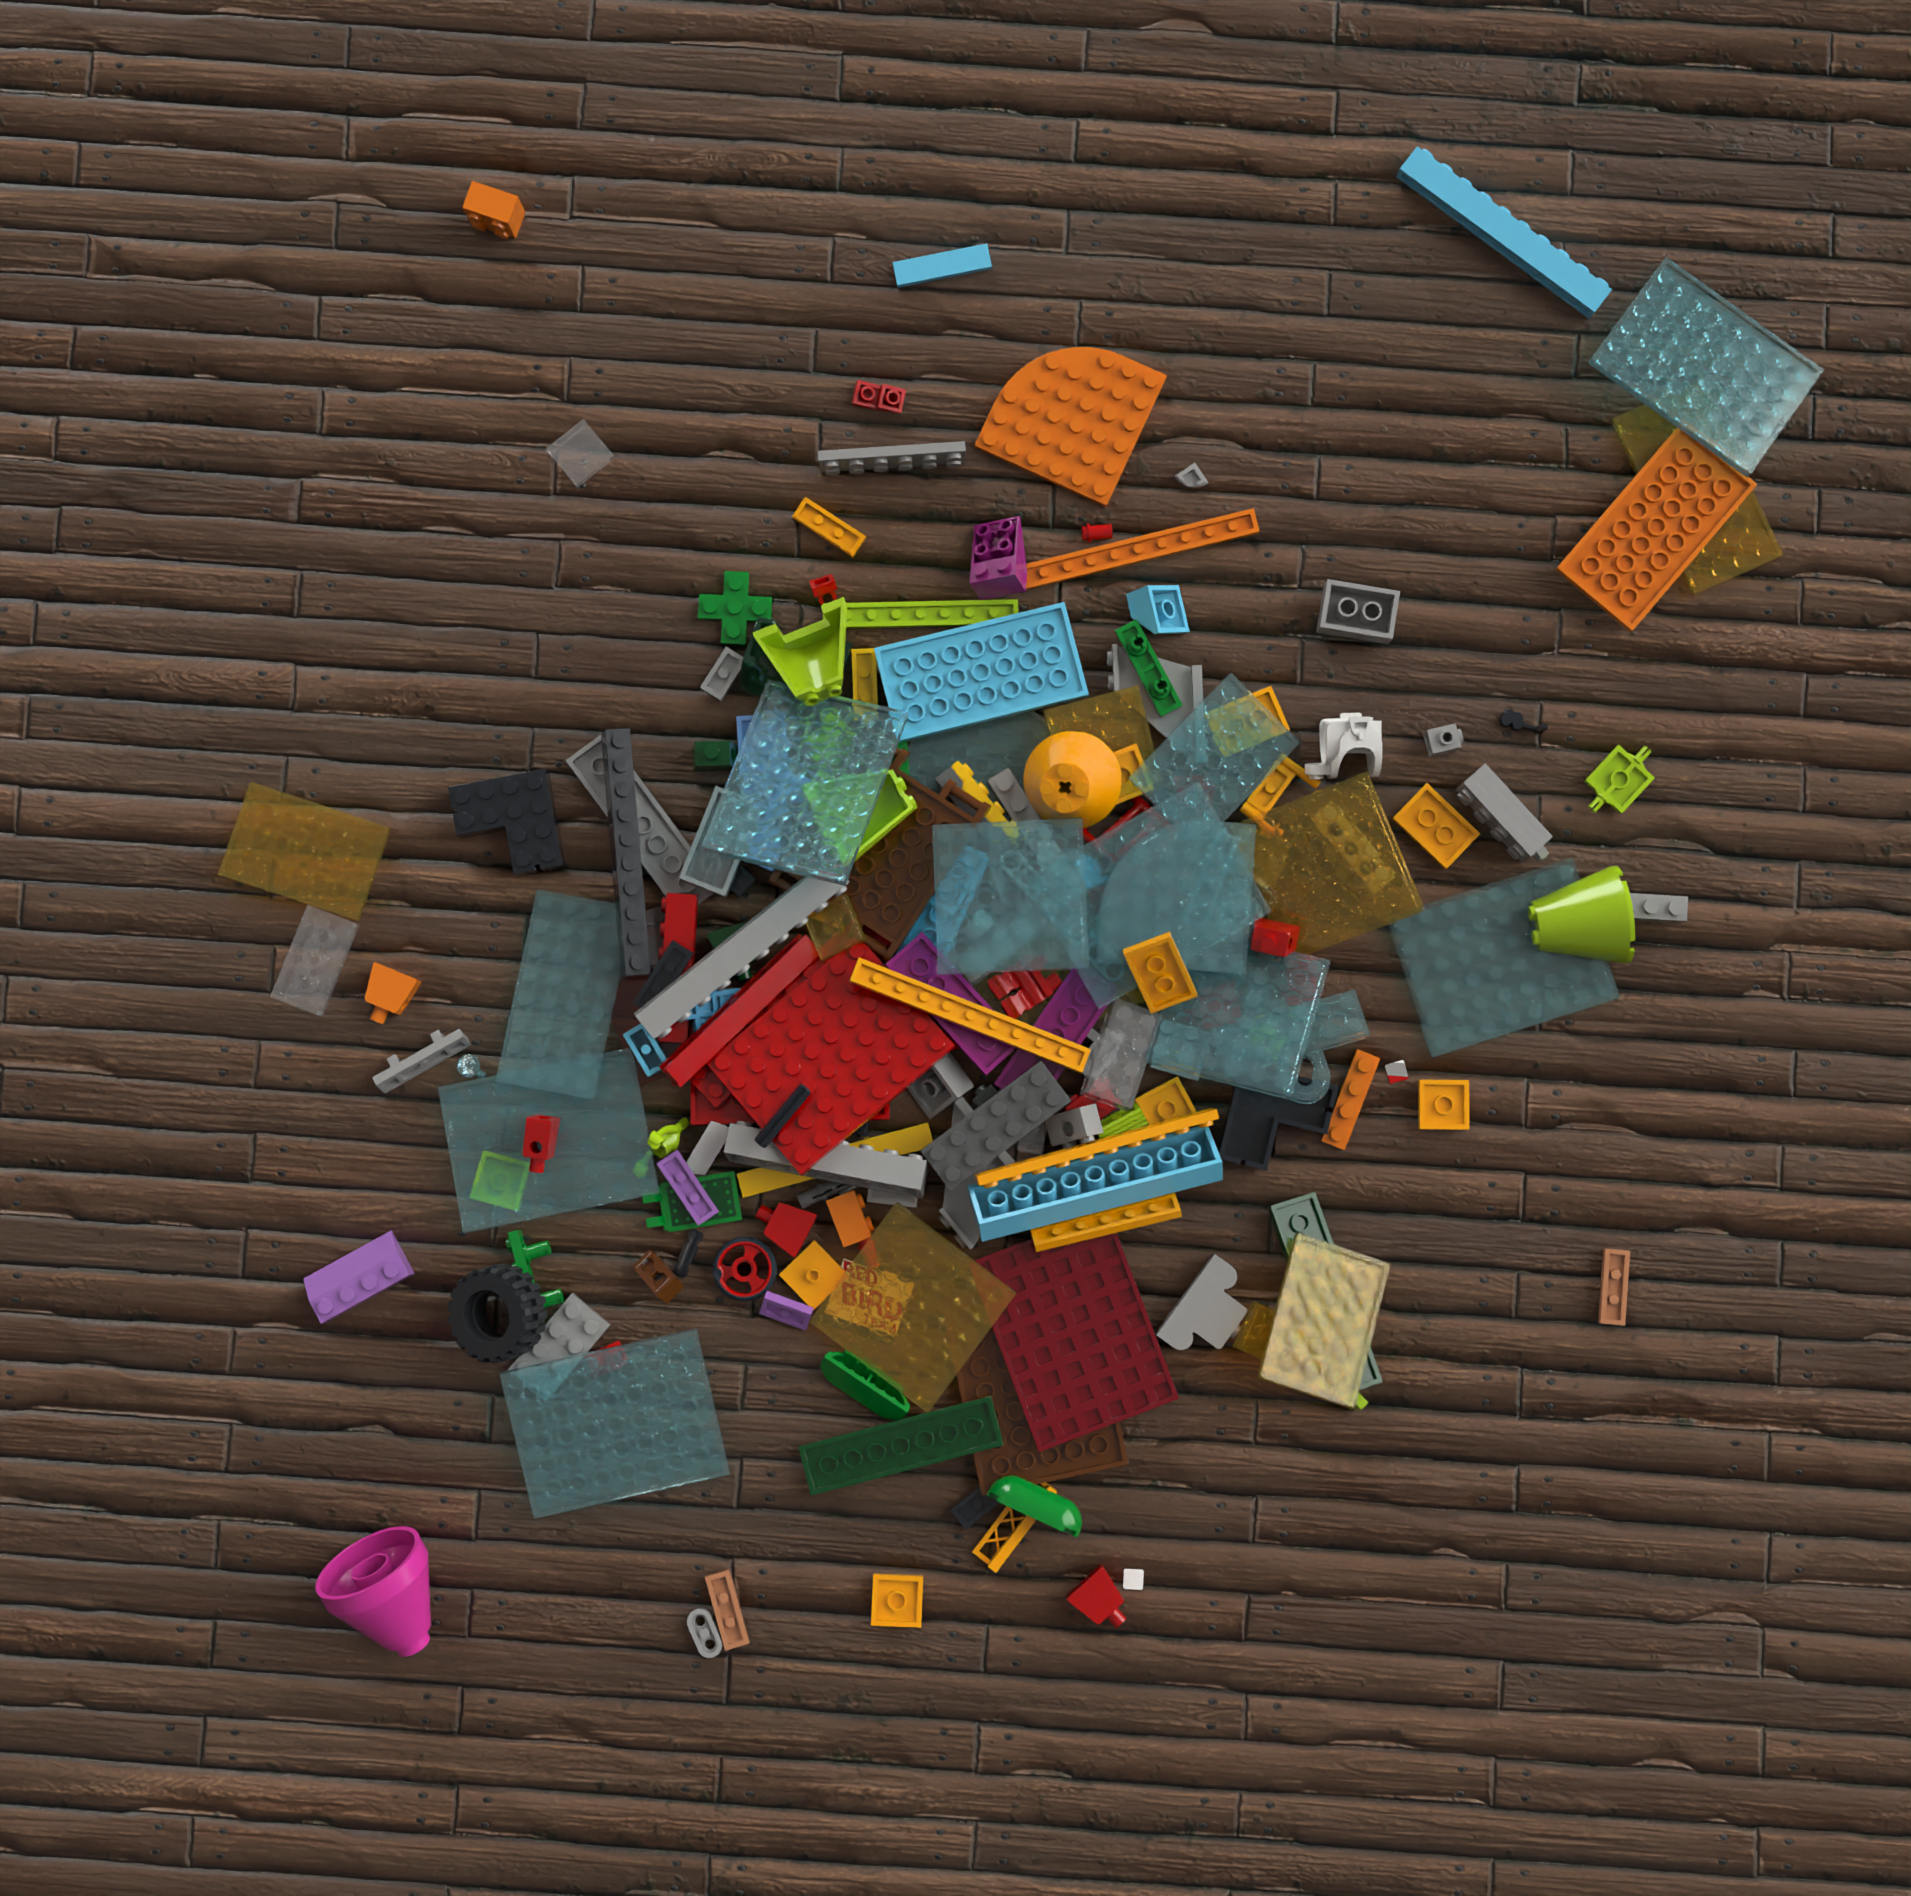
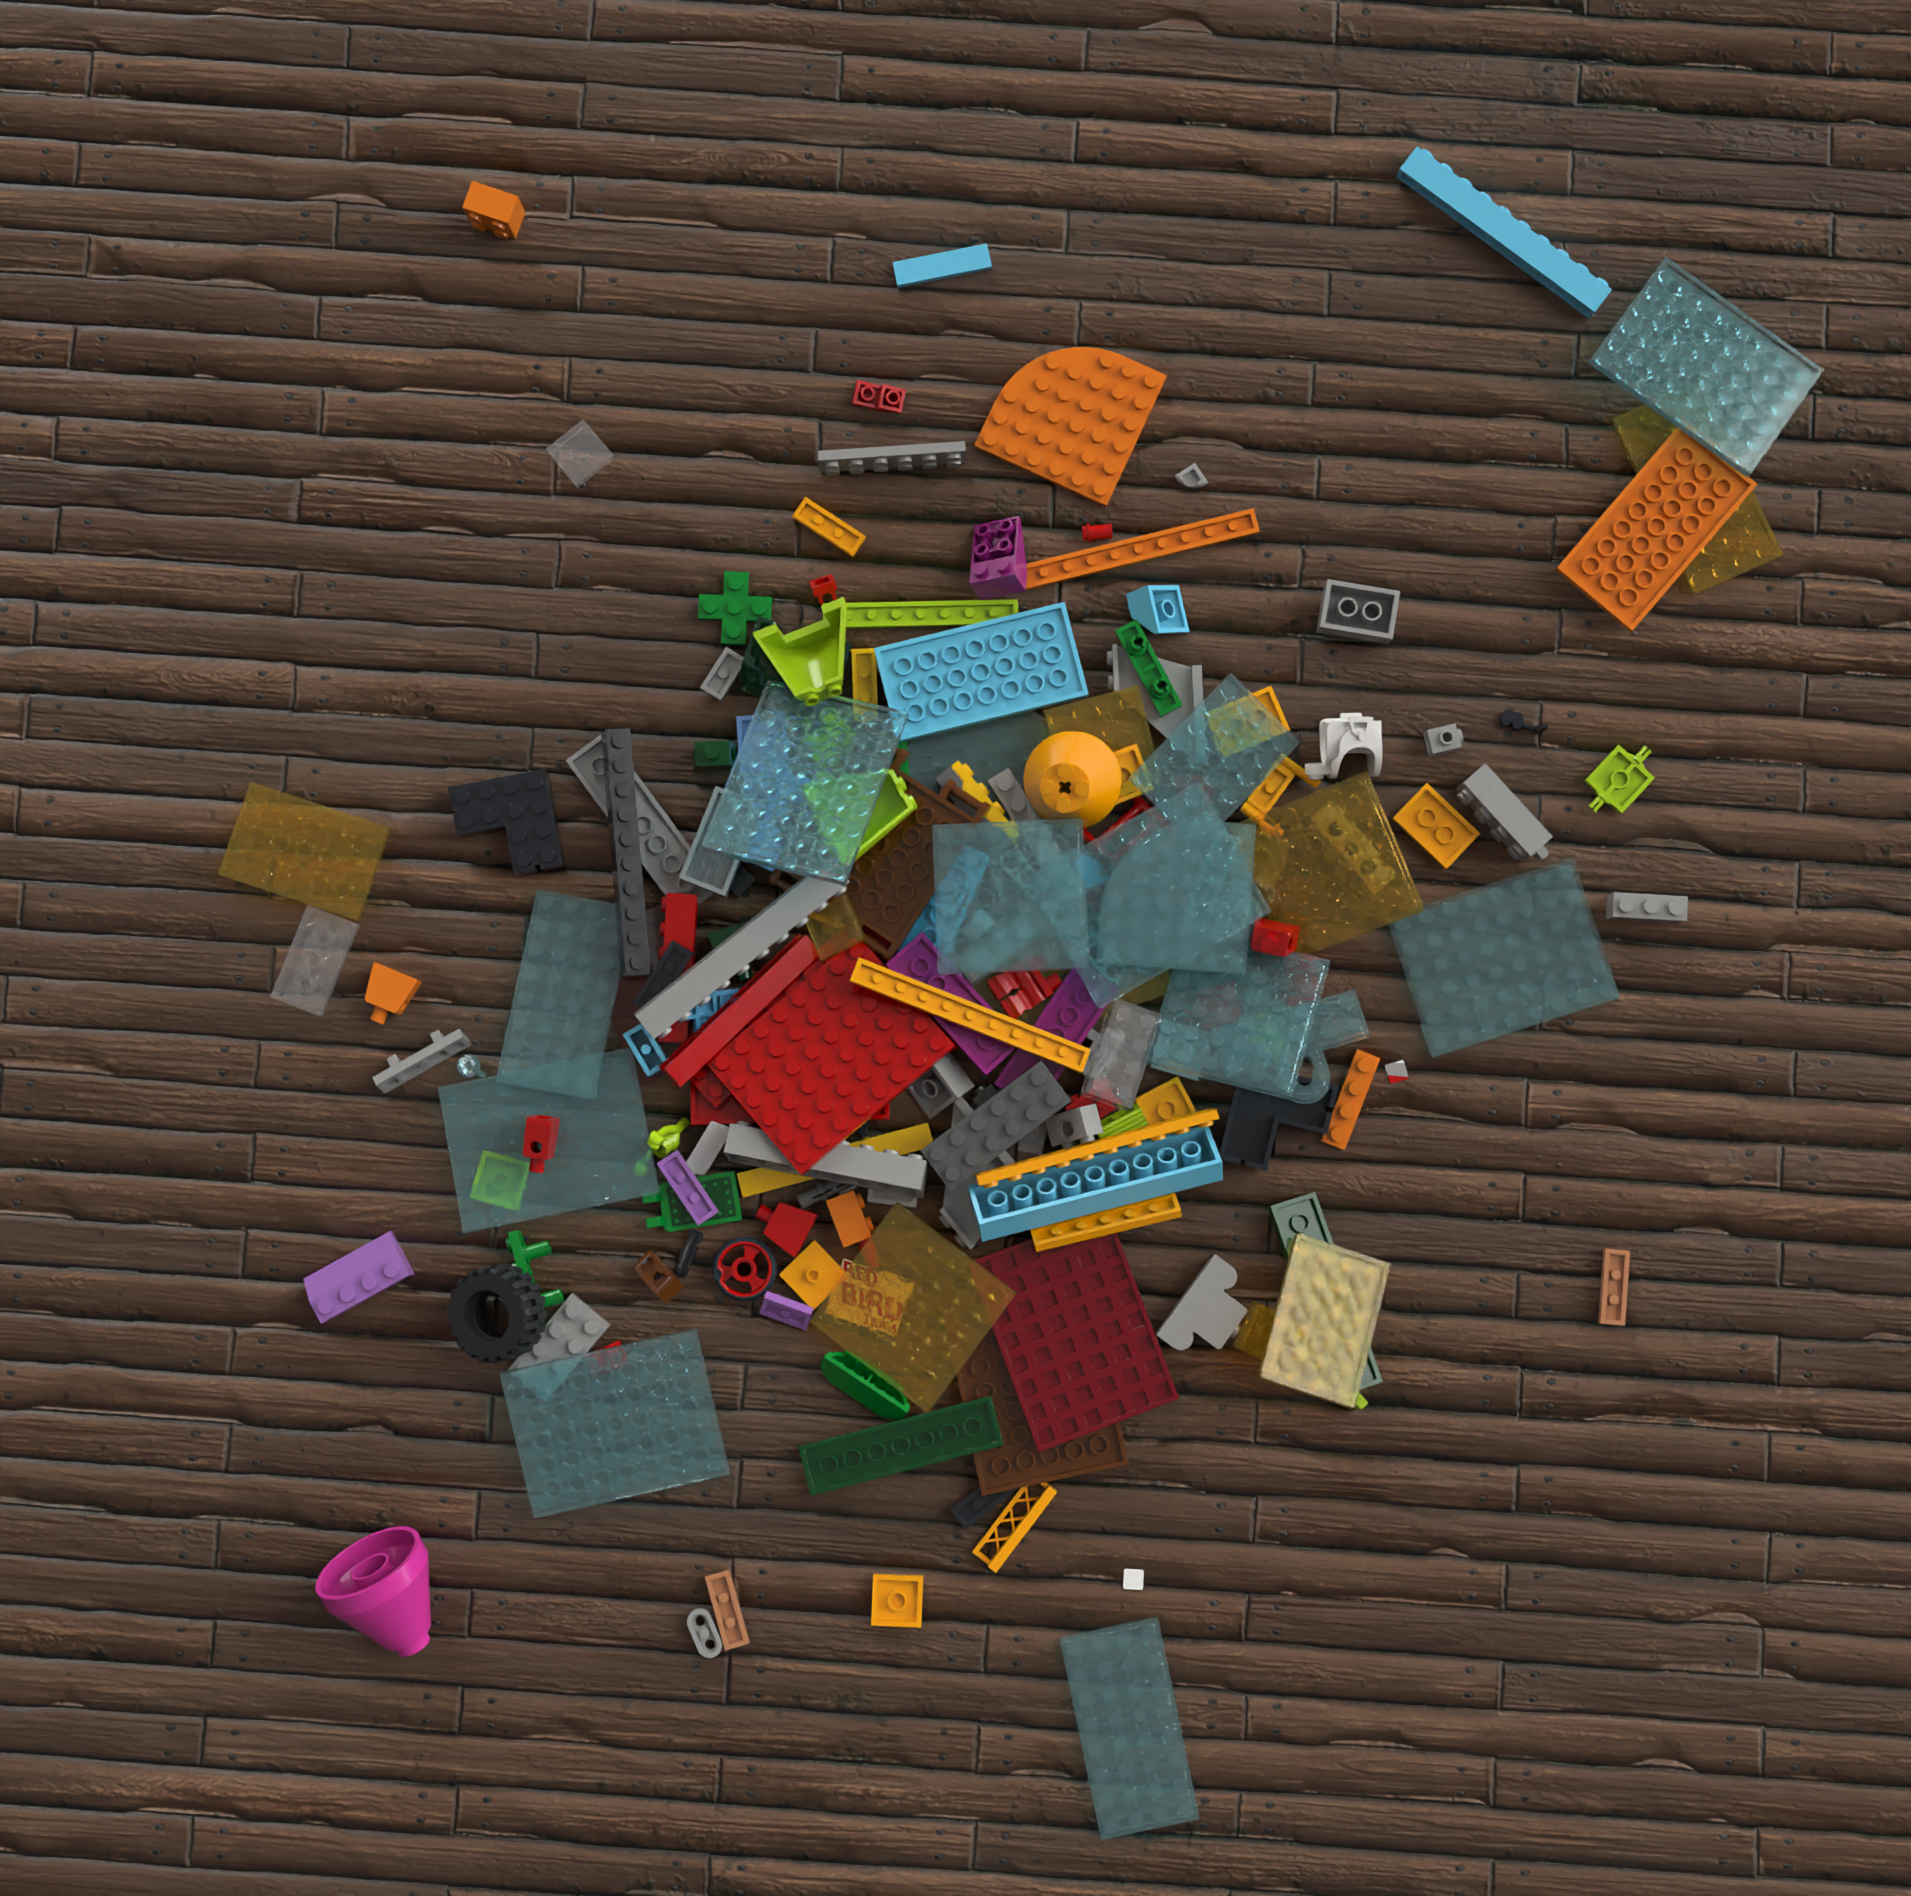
black axle [755,1084,811,1148] -> none
green brick [986,1475,1082,1537] -> none
red torso [1066,1564,1126,1628] -> none
light orange plate [1123,931,1198,1014] -> none
light orange plate [1418,1080,1469,1130] -> none
lime cone [1528,866,1635,964] -> none
none -> clear light blue plate [1059,1617,1200,1840]

